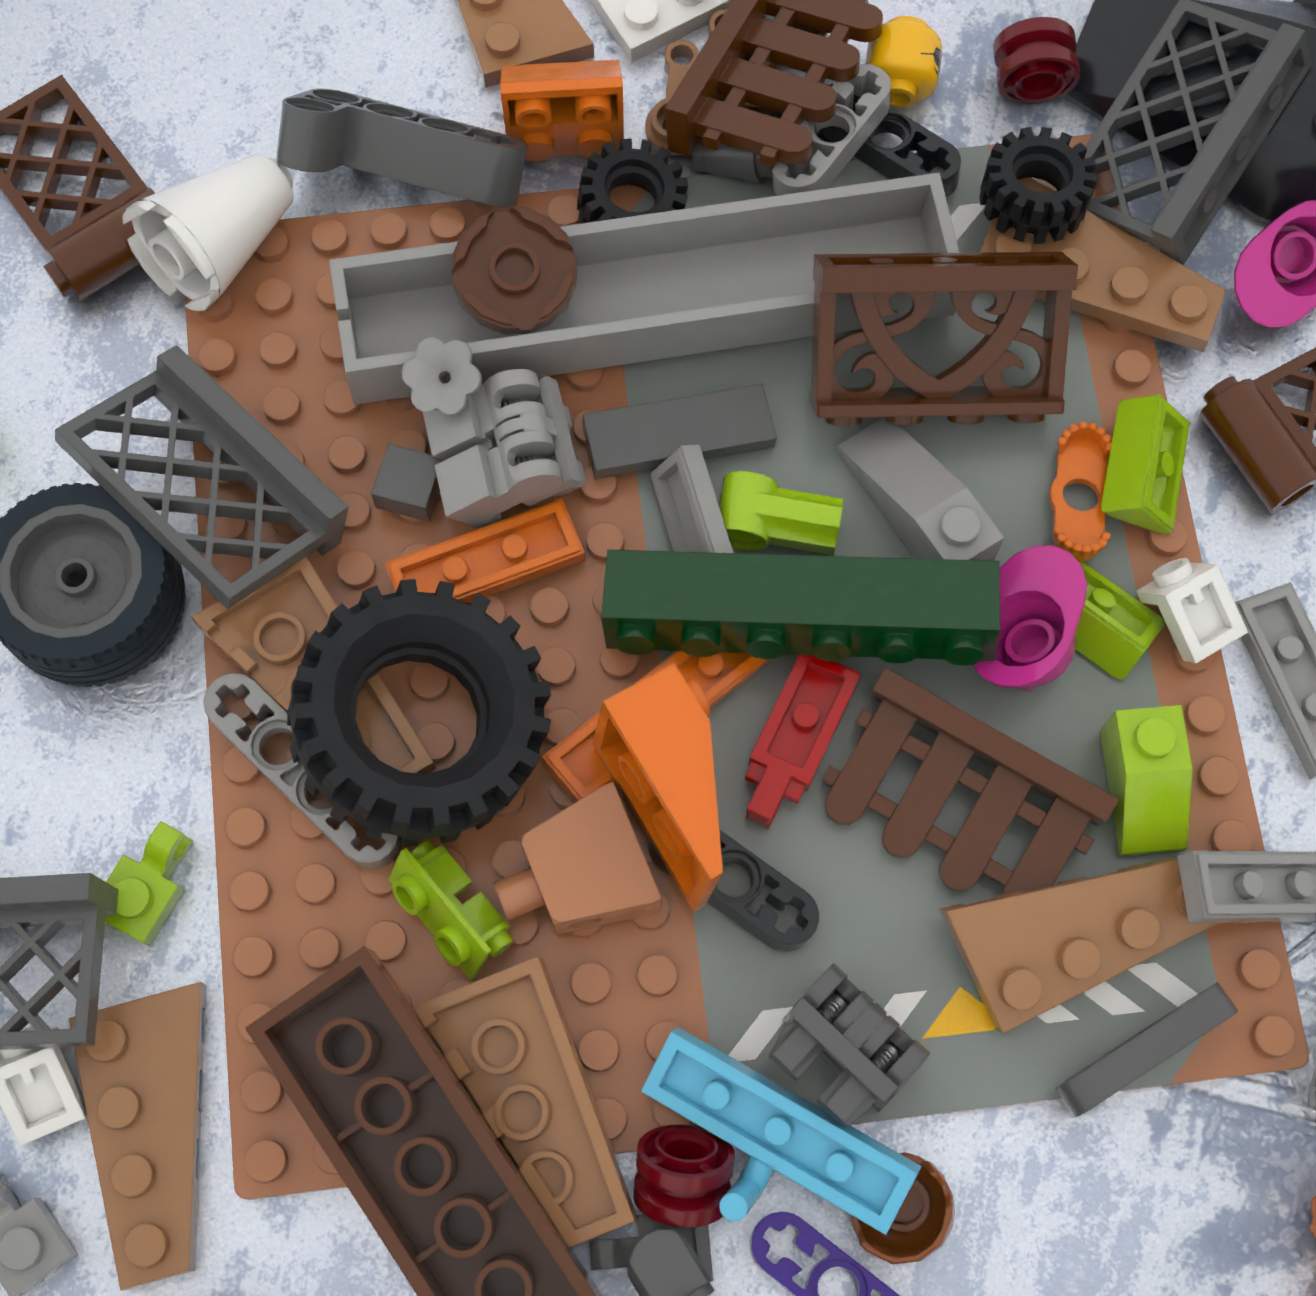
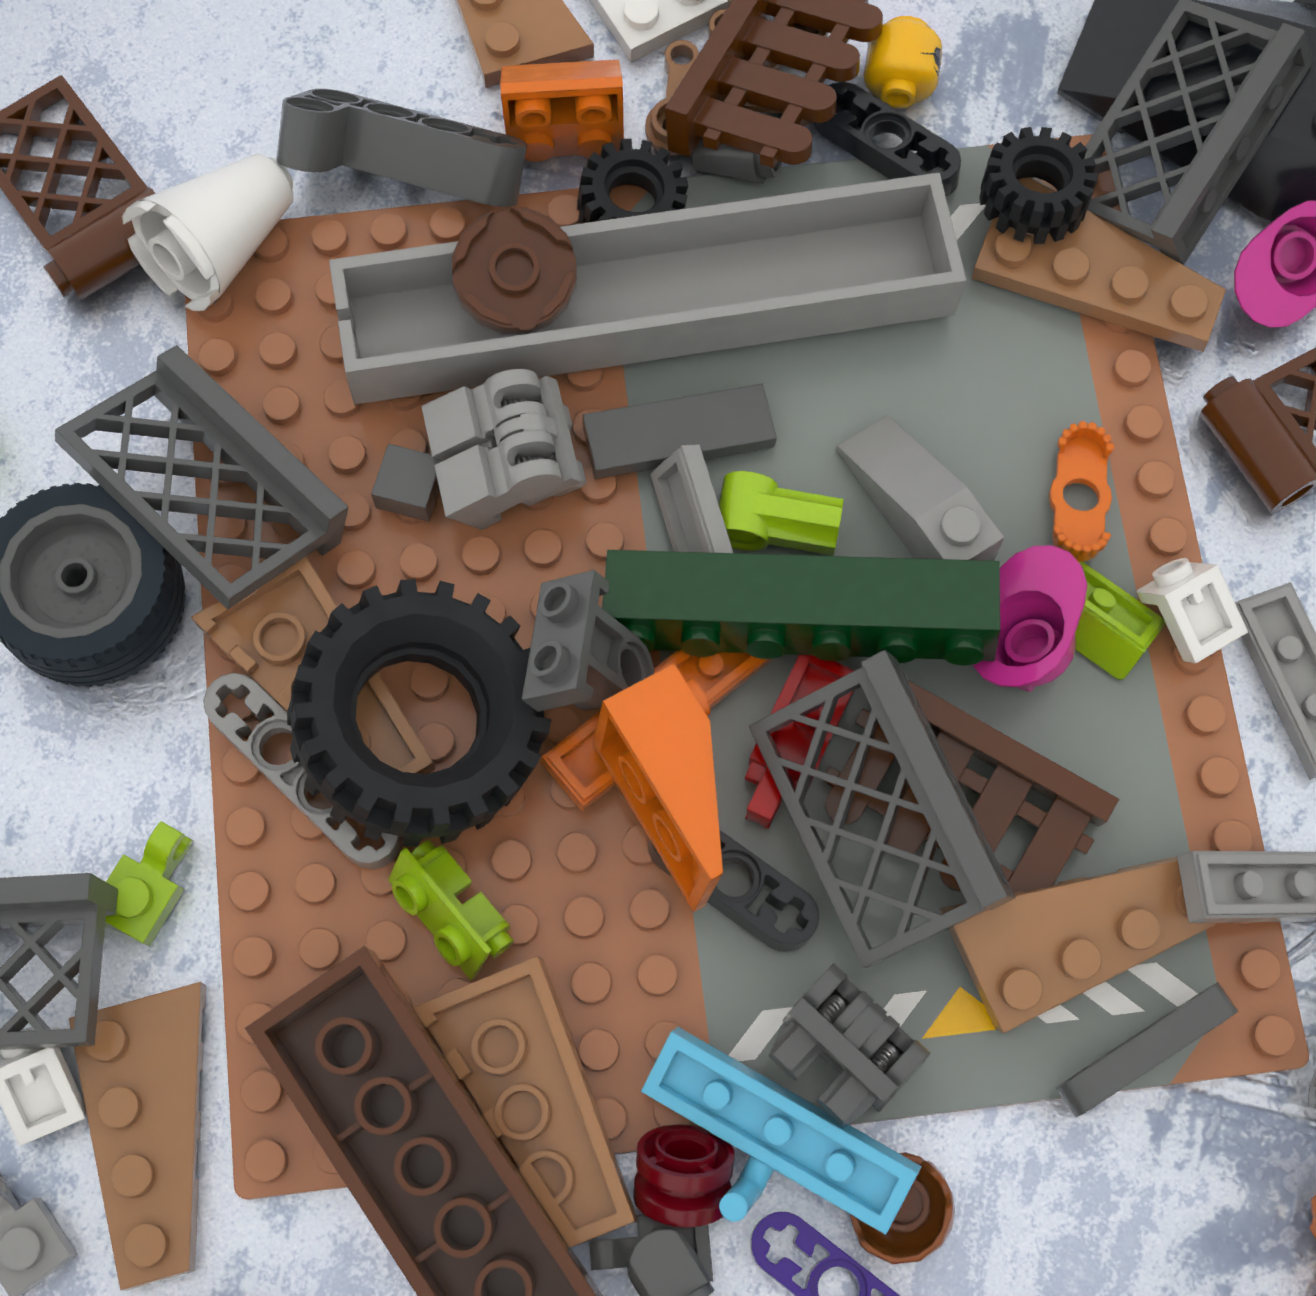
orange tile [385,498,586,604] -> none
light grey plant [401,337,482,416] -> none
nougat torso [493,782,662,934] -> none
light grey beam [772,64,891,196] -> none
reddish brown fence [810,252,1078,426] -> none
dark red wheel [993,17,1080,104] -> none
lime slope [1099,705,1192,857] -> none
lime slope [1101,394,1190,535] -> none
none -> dark grey pin [522,570,654,712]
none -> dark grey fence [749,650,1016,968]

